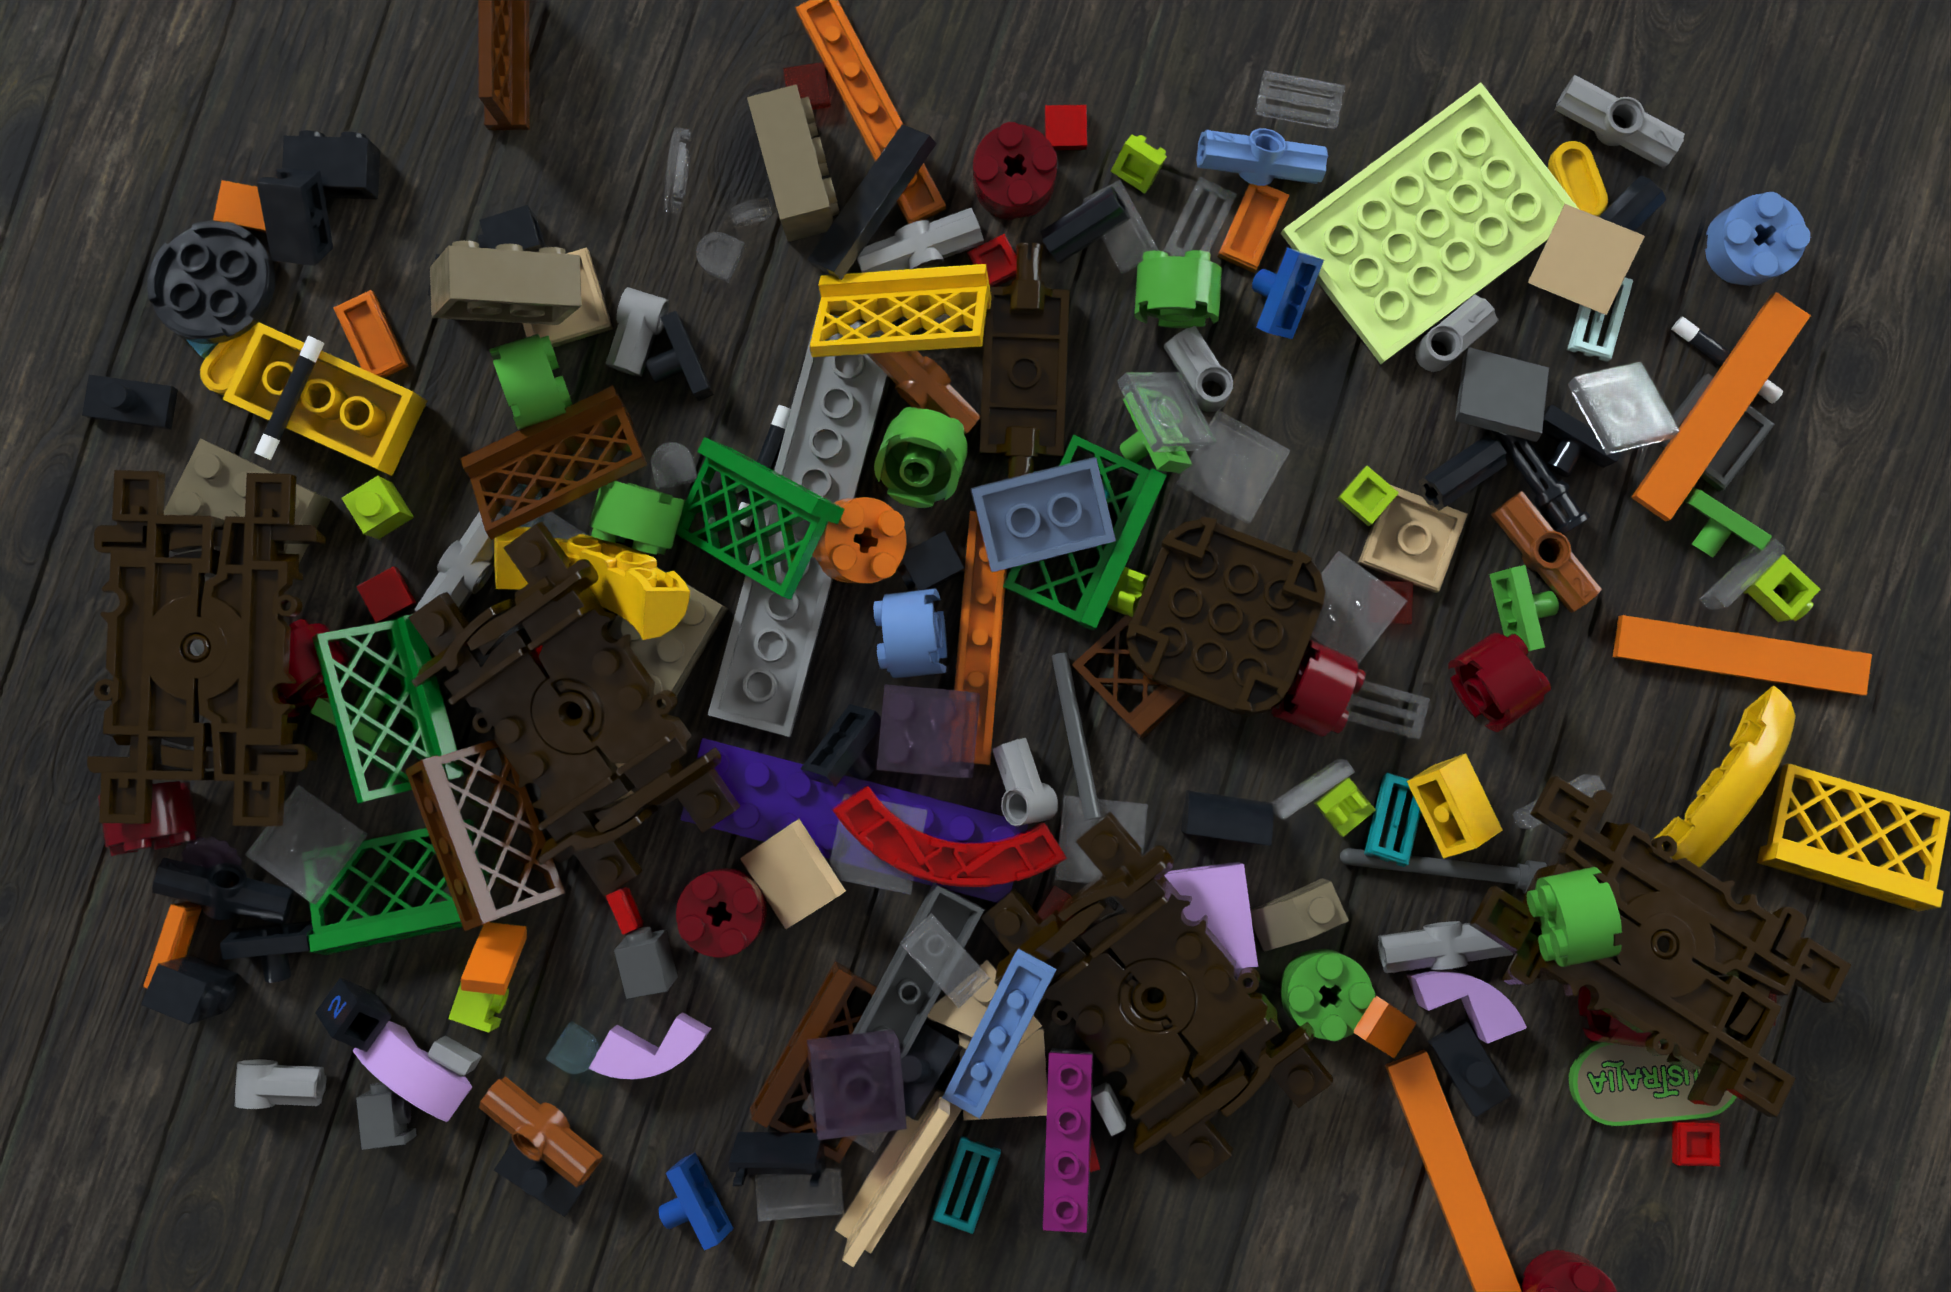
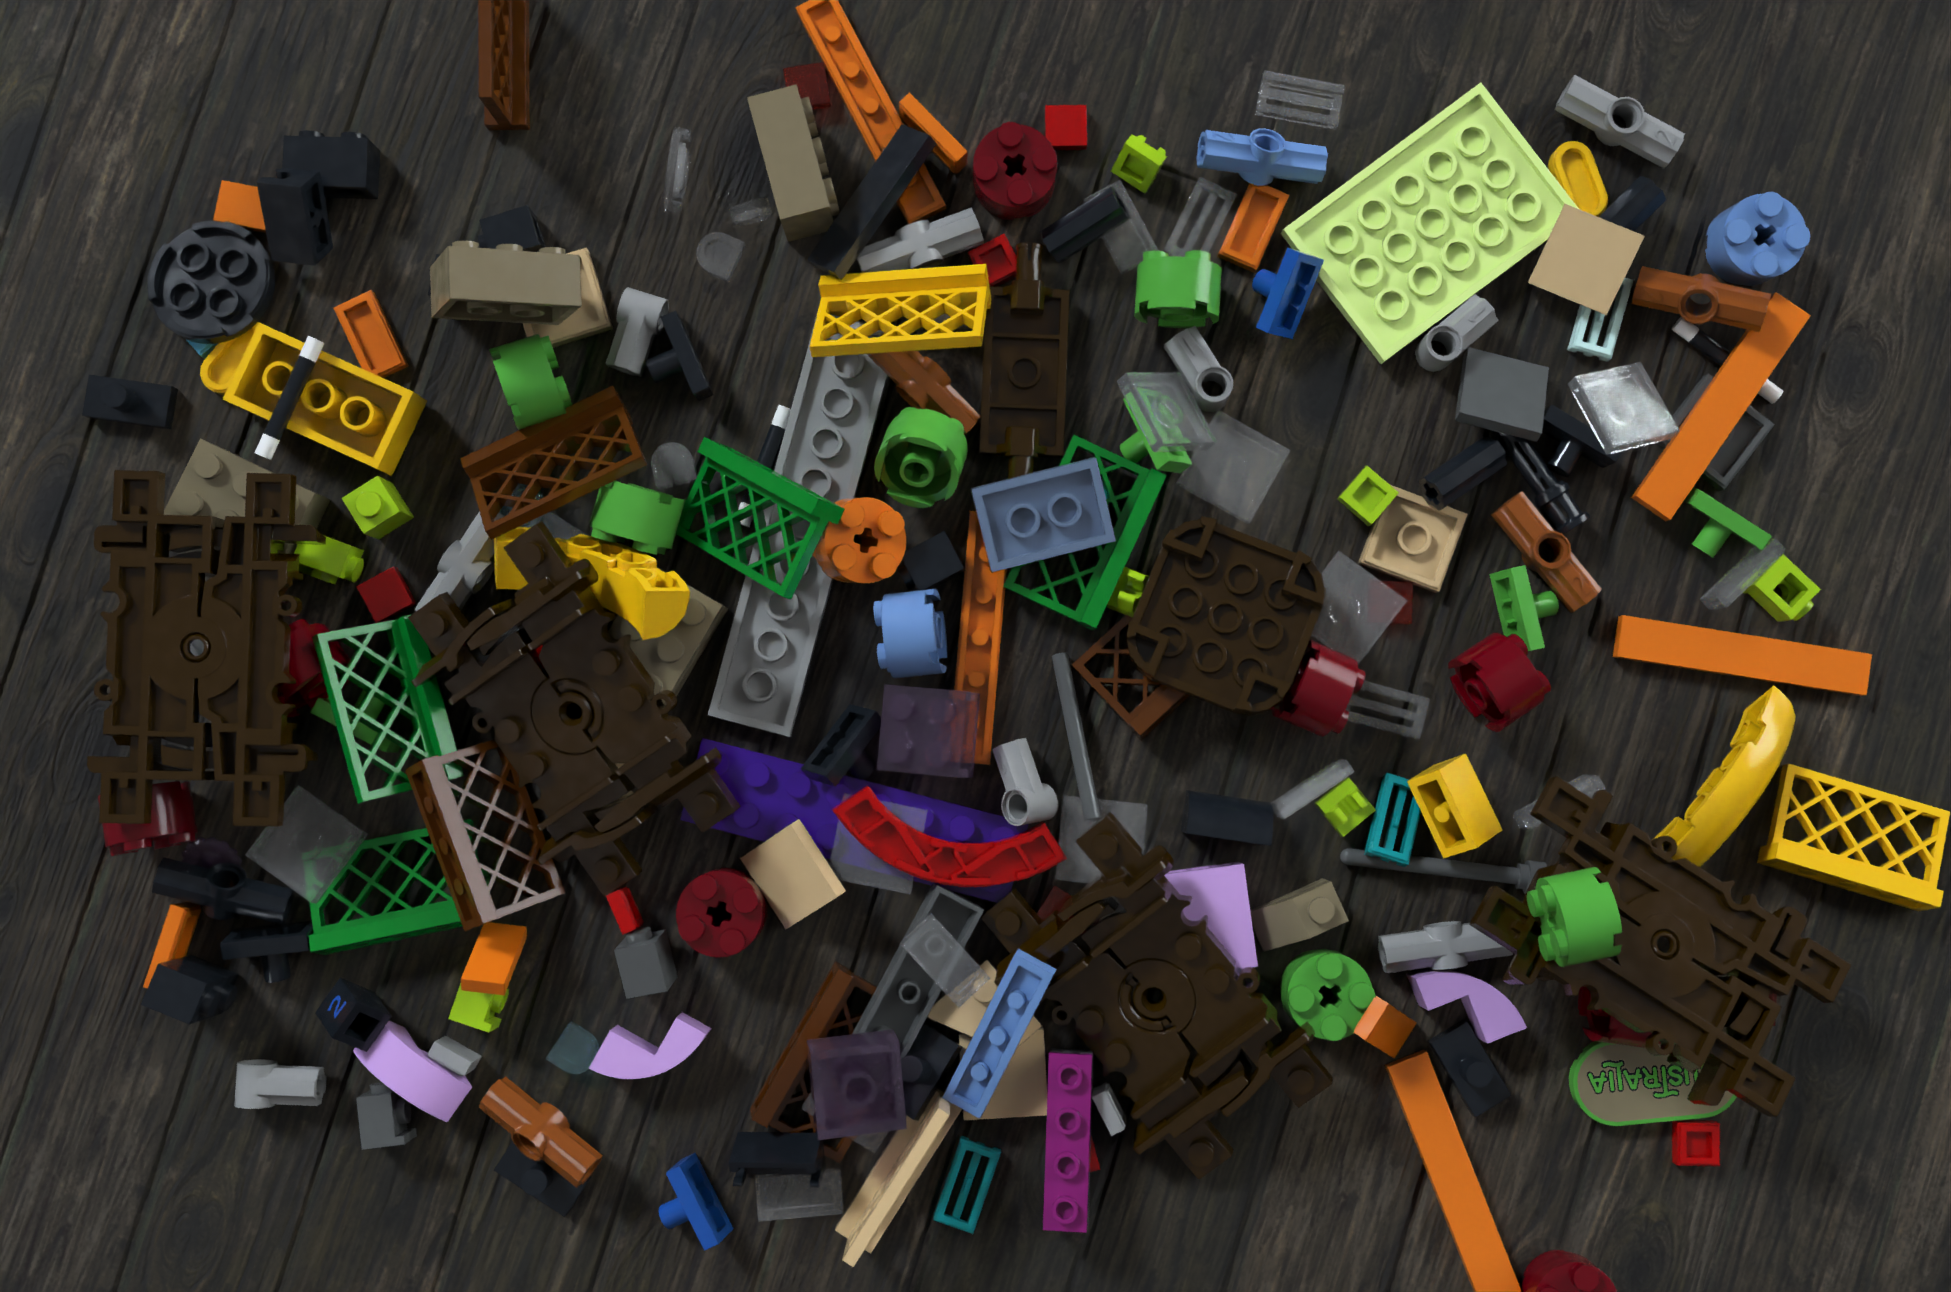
none -> lime brick [294,535,364,585]
none -> orange tile [899,92,968,174]
none -> dark orange piece [1631,266,1771,332]

